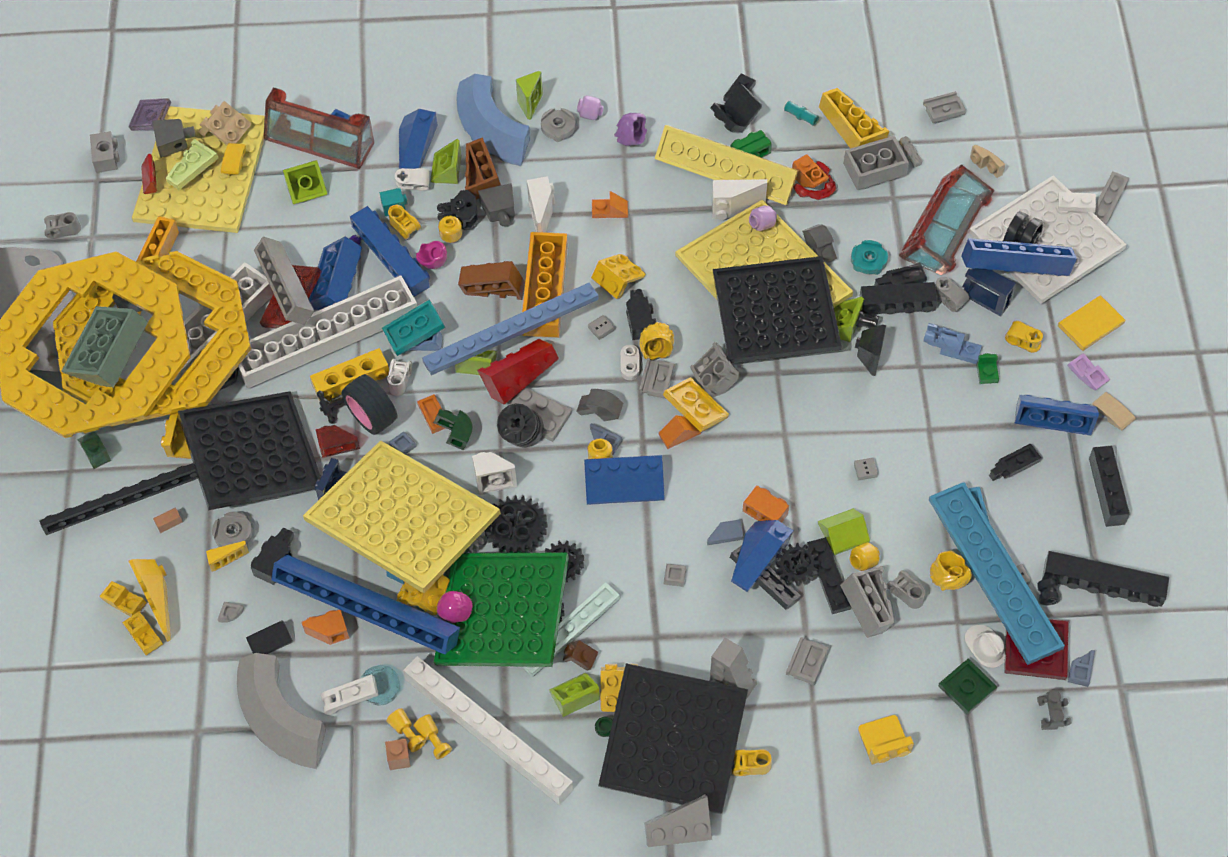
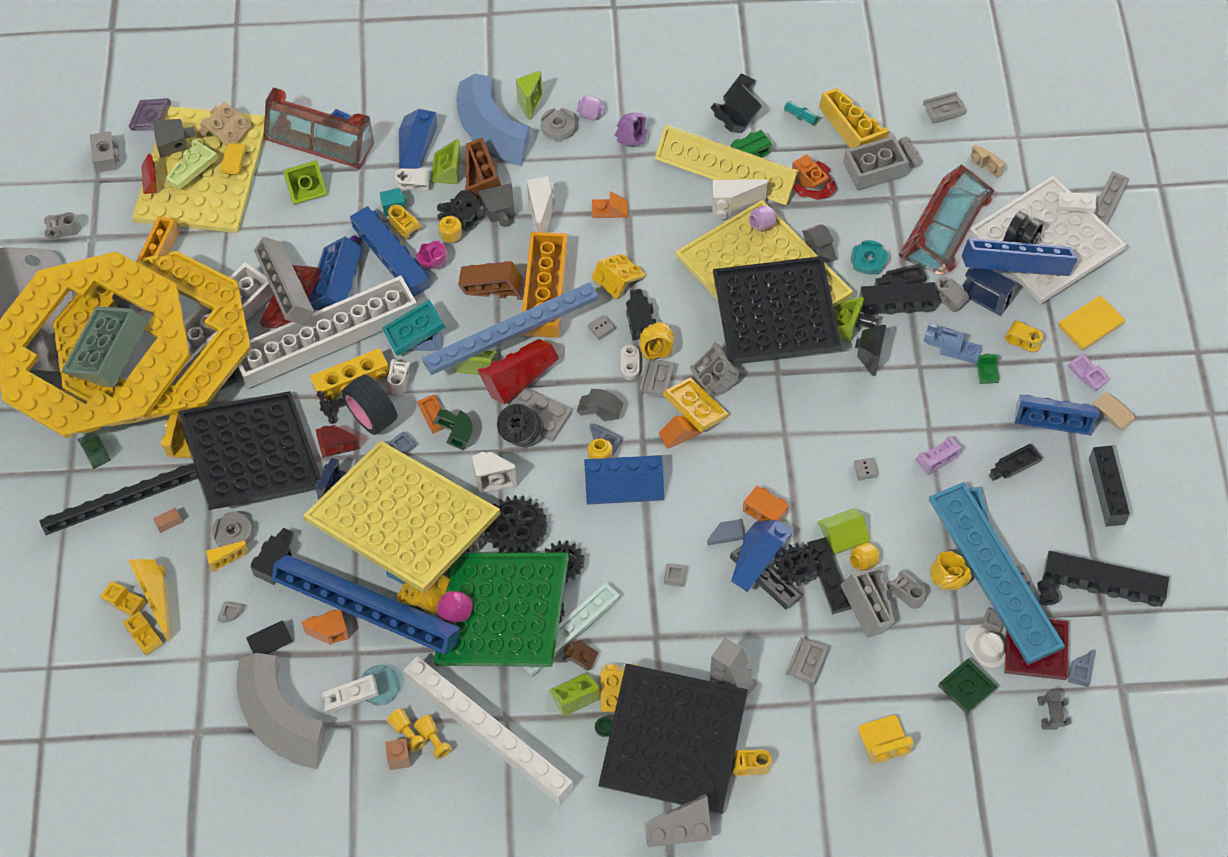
none -> lavender hinge [915,436,961,475]
none -> light grey tile [980,608,1003,634]

